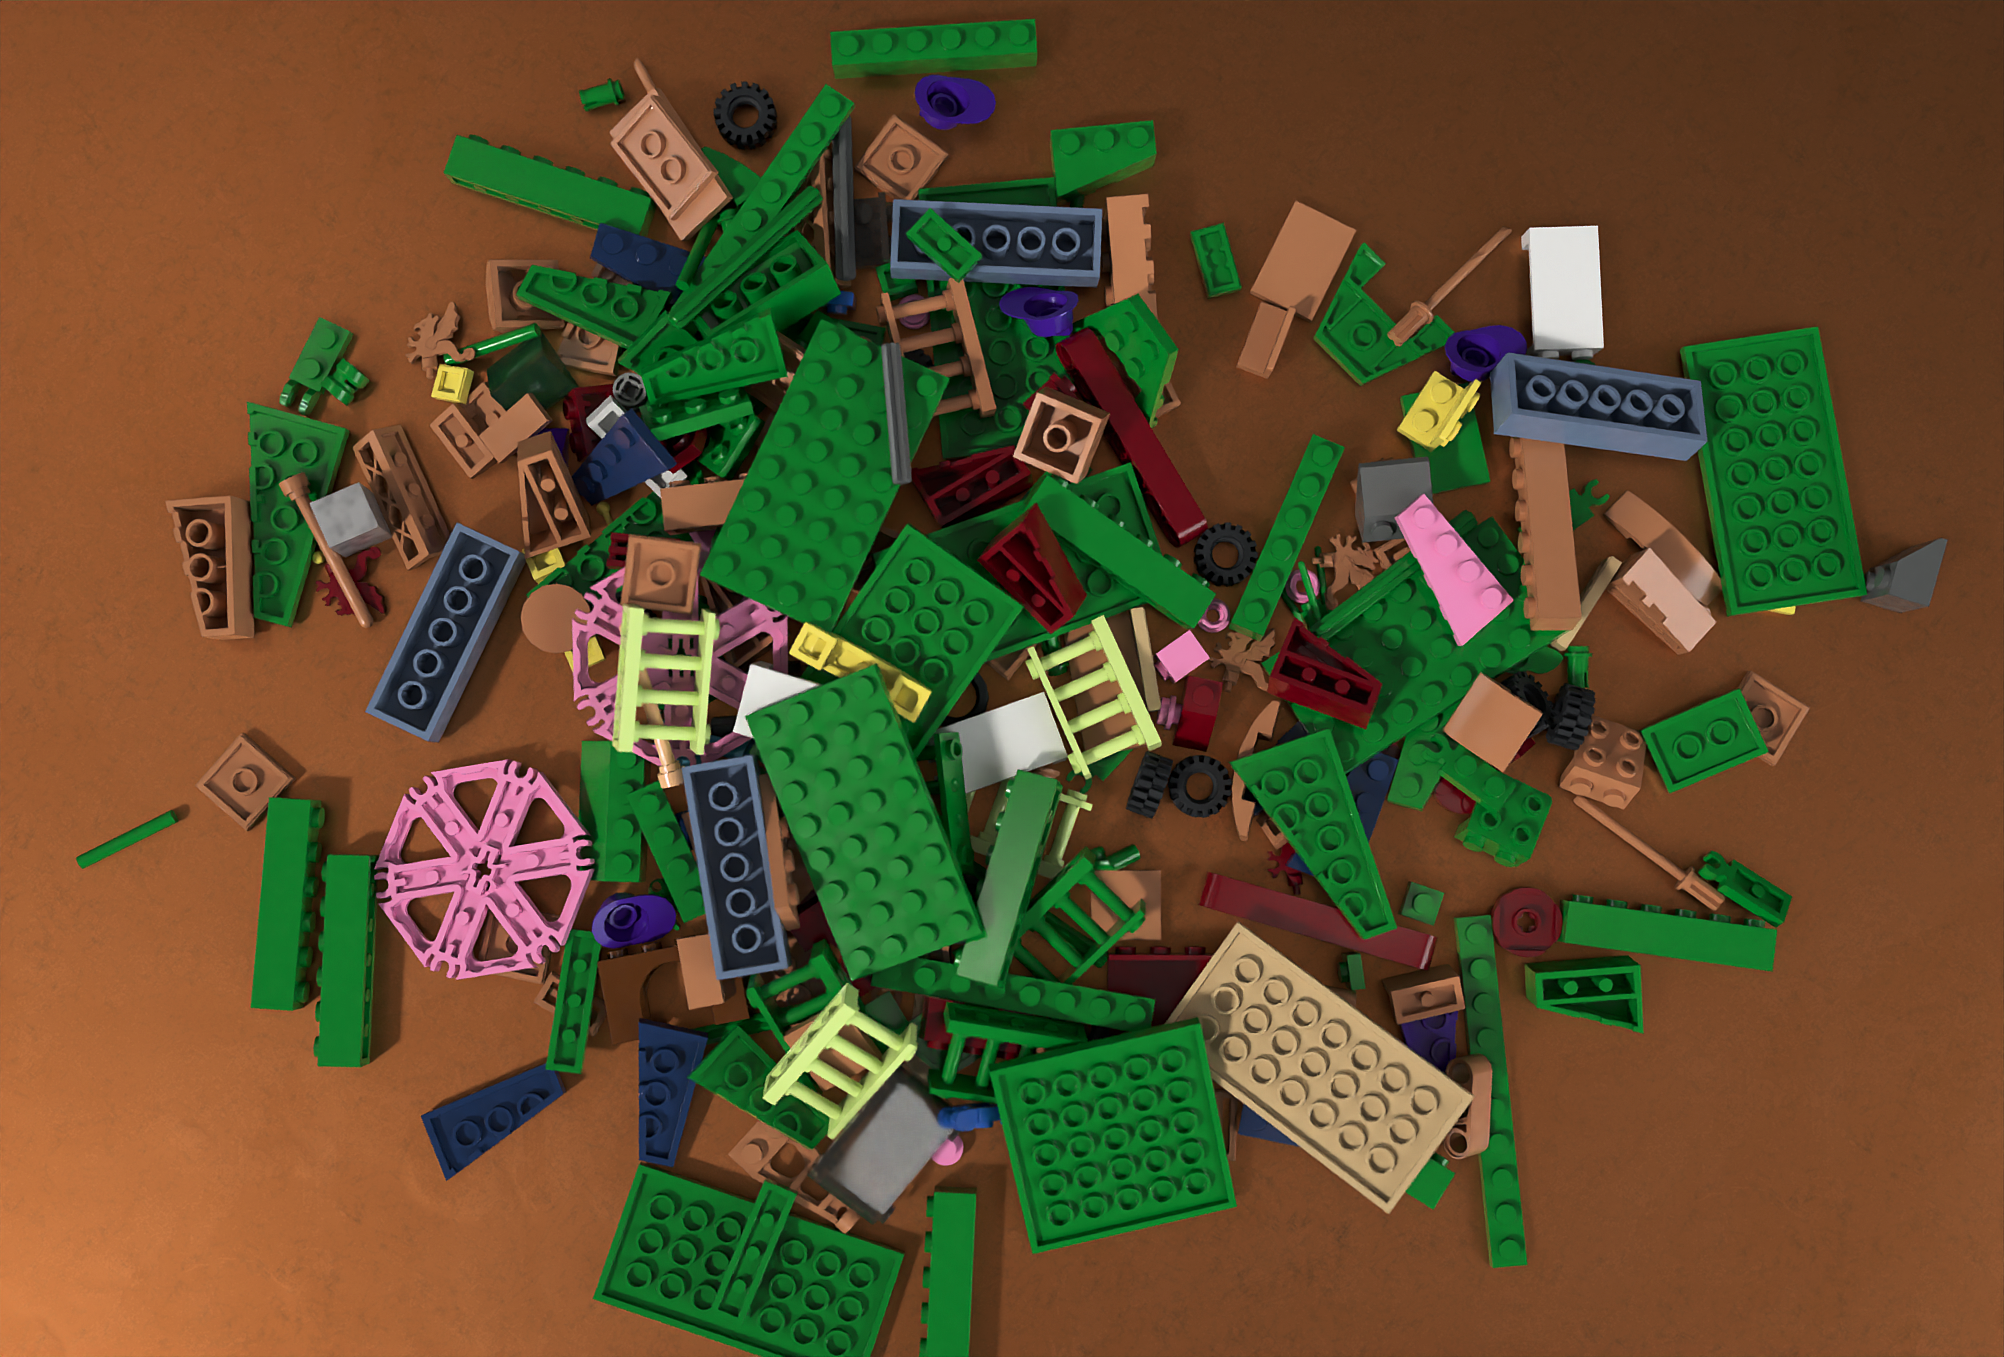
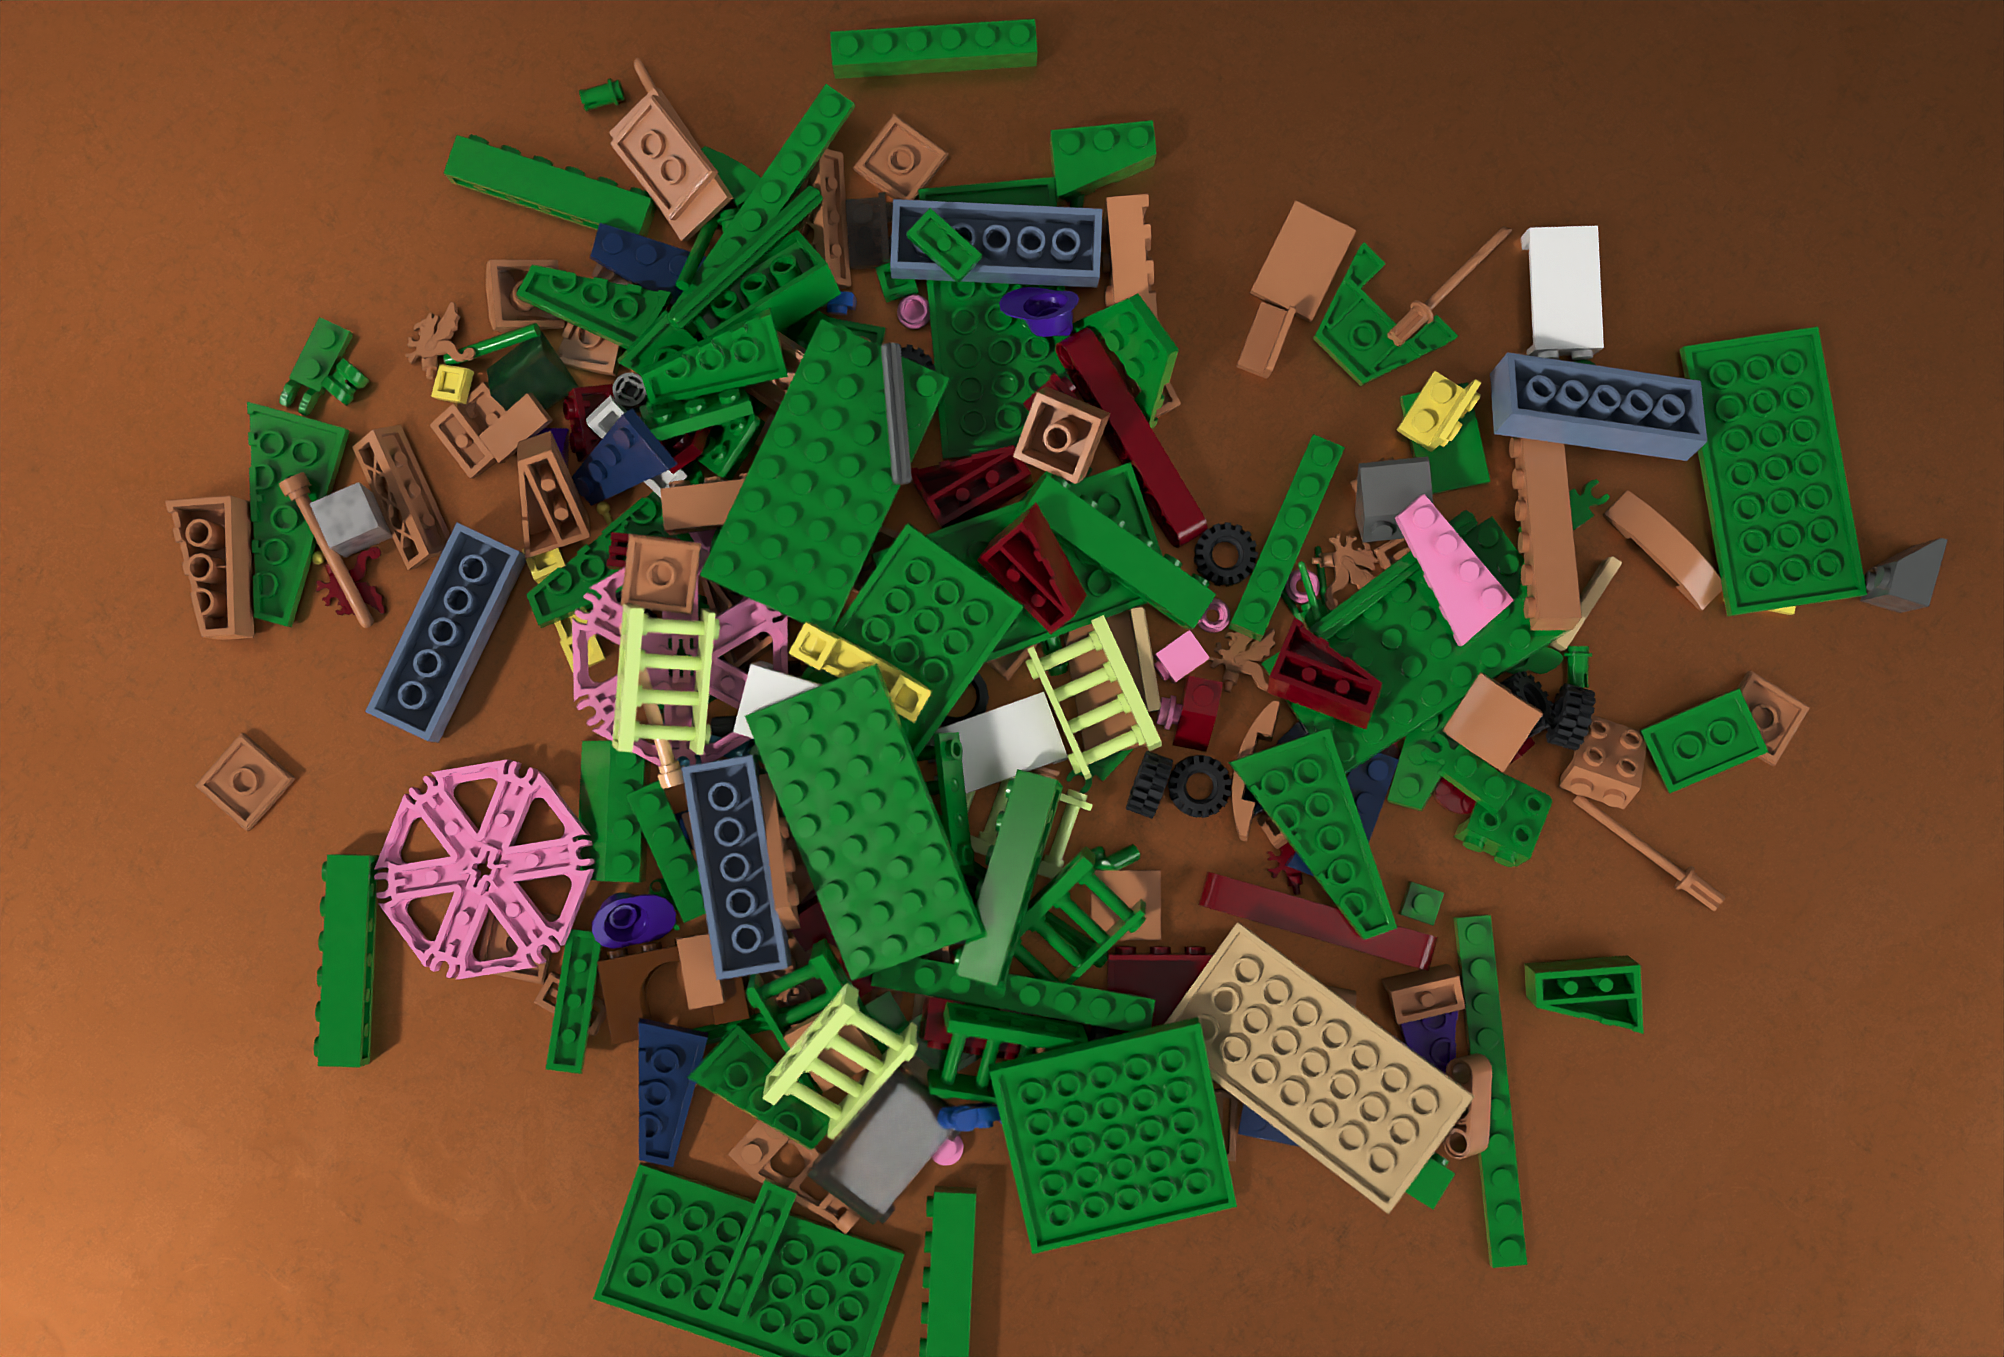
green bar [76,810,178,869] -> none
green brick [250,797,325,1011] -> none
dark blue wing [421,1063,566,1181] -> none
nougat tile [521,584,591,654] -> none
black tyre [714,81,777,150] -> none
dark grey axle [832,115,856,281] -> none
nougat fence [876,278,996,419] -> none
dark purple piece [914,75,996,130] -> none
green plate [1190,223,1242,299] -> none
green plate [1337,951,1366,990] -> none
dark purple piece [1445,325,1527,382] -> none
dark red plate [1491,887,1563,957] -> none
green brick [1557,894,1777,972] -> none
wedge [1606,548,1716,655] -> none
green plate [1698,851,1792,928] -> none

